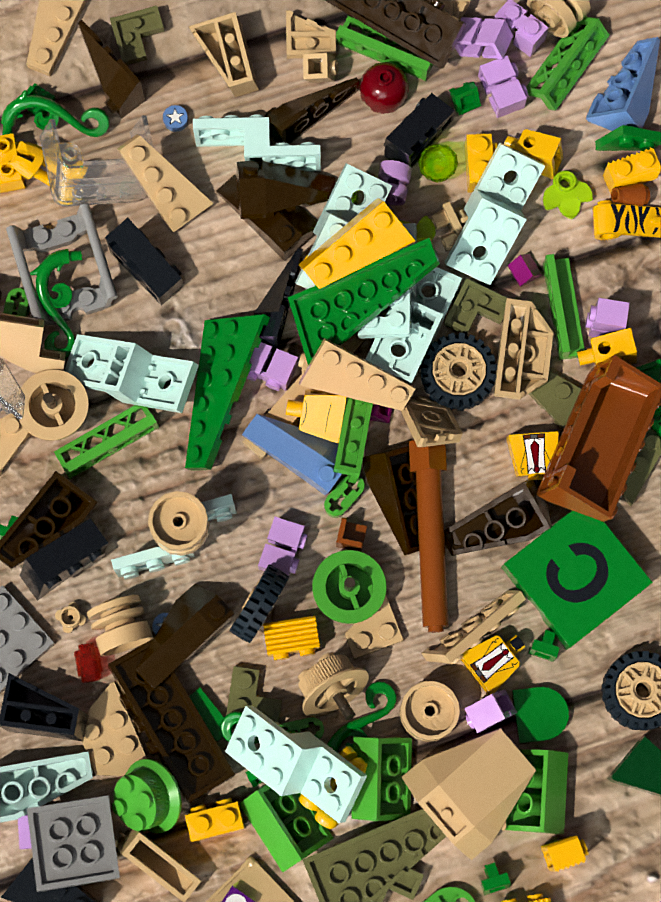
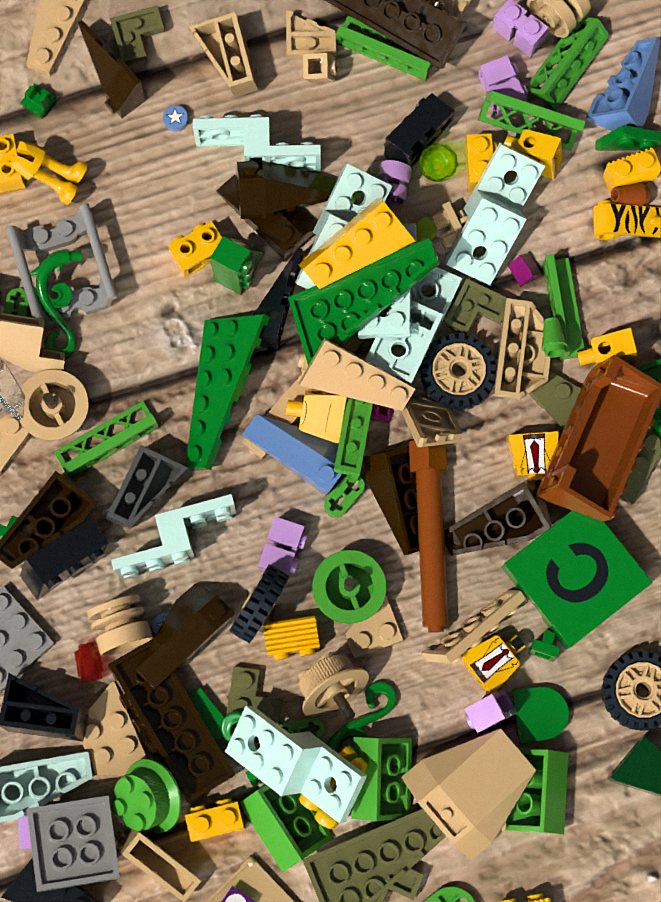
green plant [1,90,110,137] -> none
clear windscreen [40,115,154,206] -> none
tan plate [55,602,86,633] -> none
light aqua bracket [64,334,199,413] -> none
black wedge [105,217,184,306] -> none
tan wing [117,134,214,233] -> none
tan wheel [148,491,210,556] -> none
lavender piece [247,342,298,391] -> none
dark brown wedge [264,77,360,144] -> none
dark orange panel [336,517,367,552] -> none
dark red cylinder [359,62,409,114] -> none
tan wheel [399,681,460,742] -> none
green tile [449,82,481,115] -> none
lavender piece [455,17,513,59] -> none
green tile [481,862,511,896] -> none
yellow brick [541,836,588,872] -> none
lime plate [543,171,593,219] -> none
lavender piece [585,298,629,337] -> none
none -> dark grey wedge [106,445,188,530]
none -> yellow brick [168,221,222,278]
none -> green wedge [210,236,265,295]
none -> bright green fence [478,91,585,151]
none -> bright green cone [542,317,567,358]

